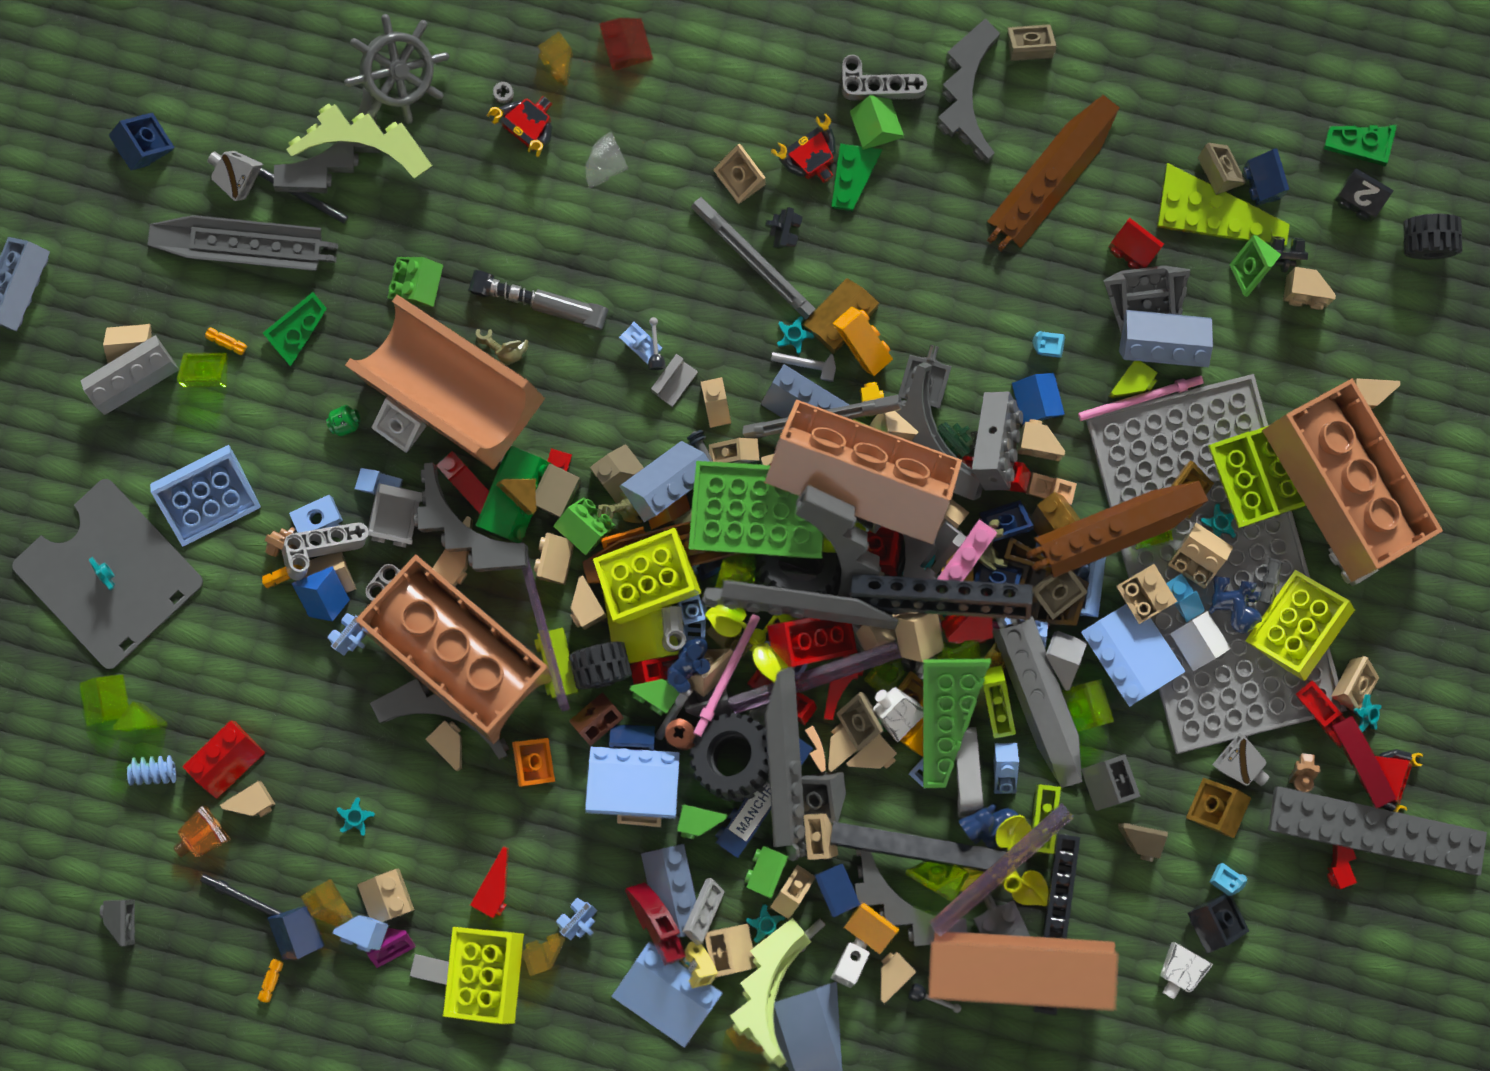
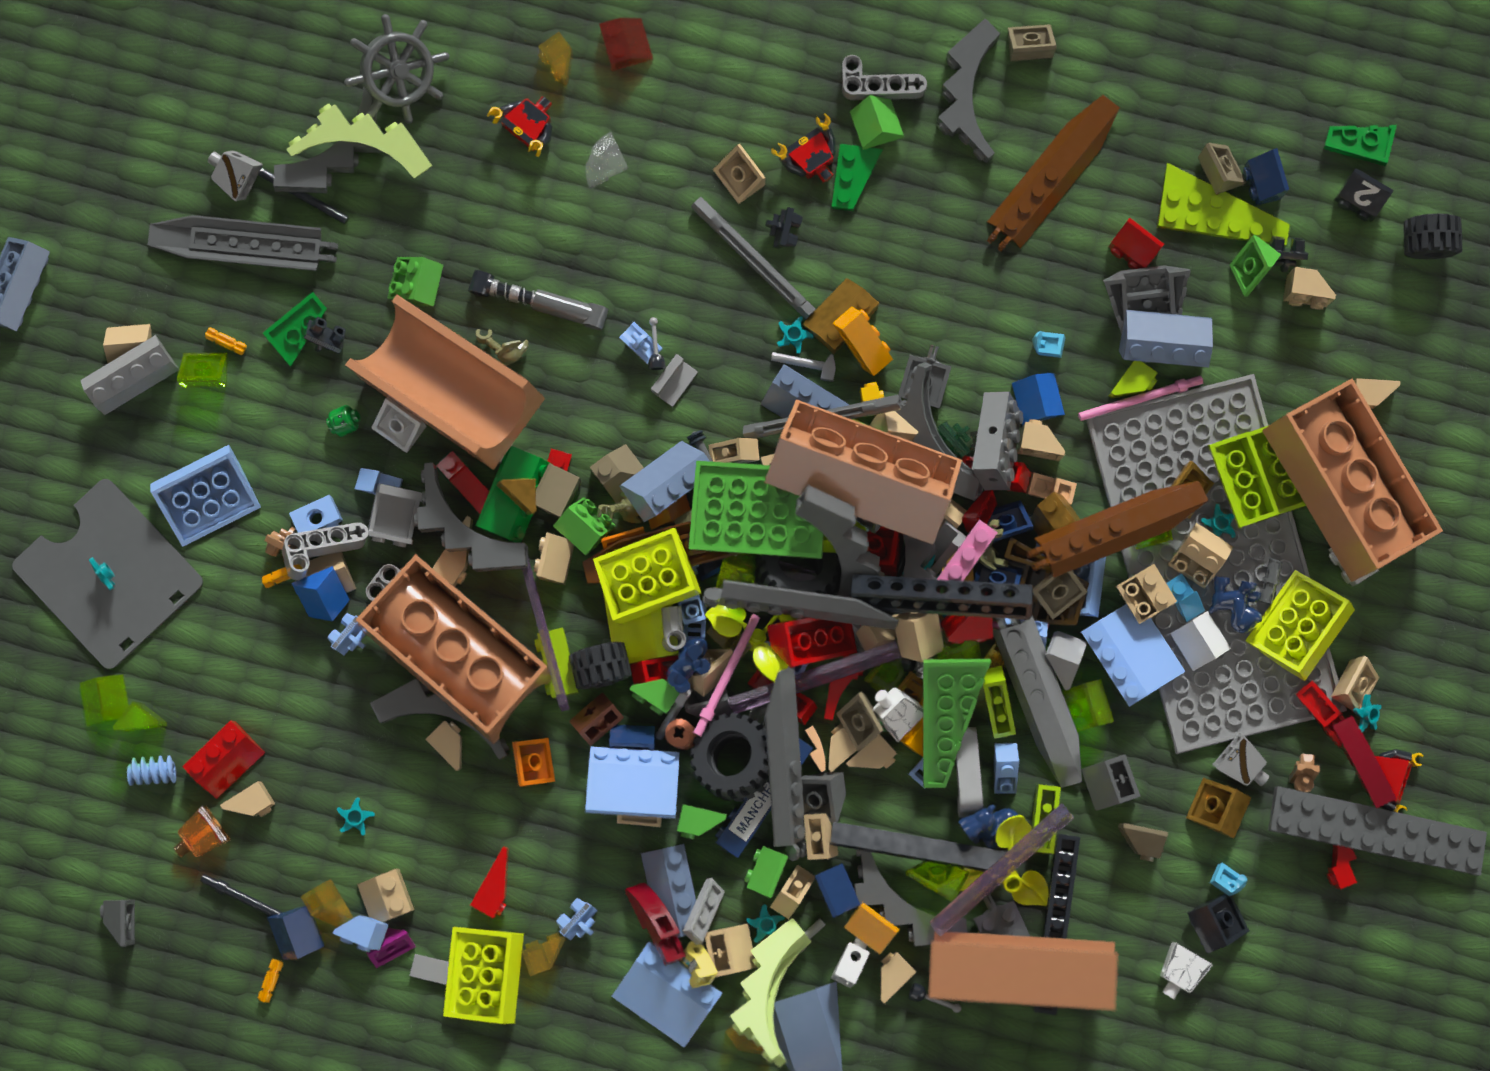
dark blue slope [108,113,175,171] -> none
light grey bush [493,82,513,103] -> none
tan slope [570,576,607,630] -> none
tan slope [701,377,731,428] -> none
none -> black hips [304,317,346,353]
none -> red slope [962,490,997,533]

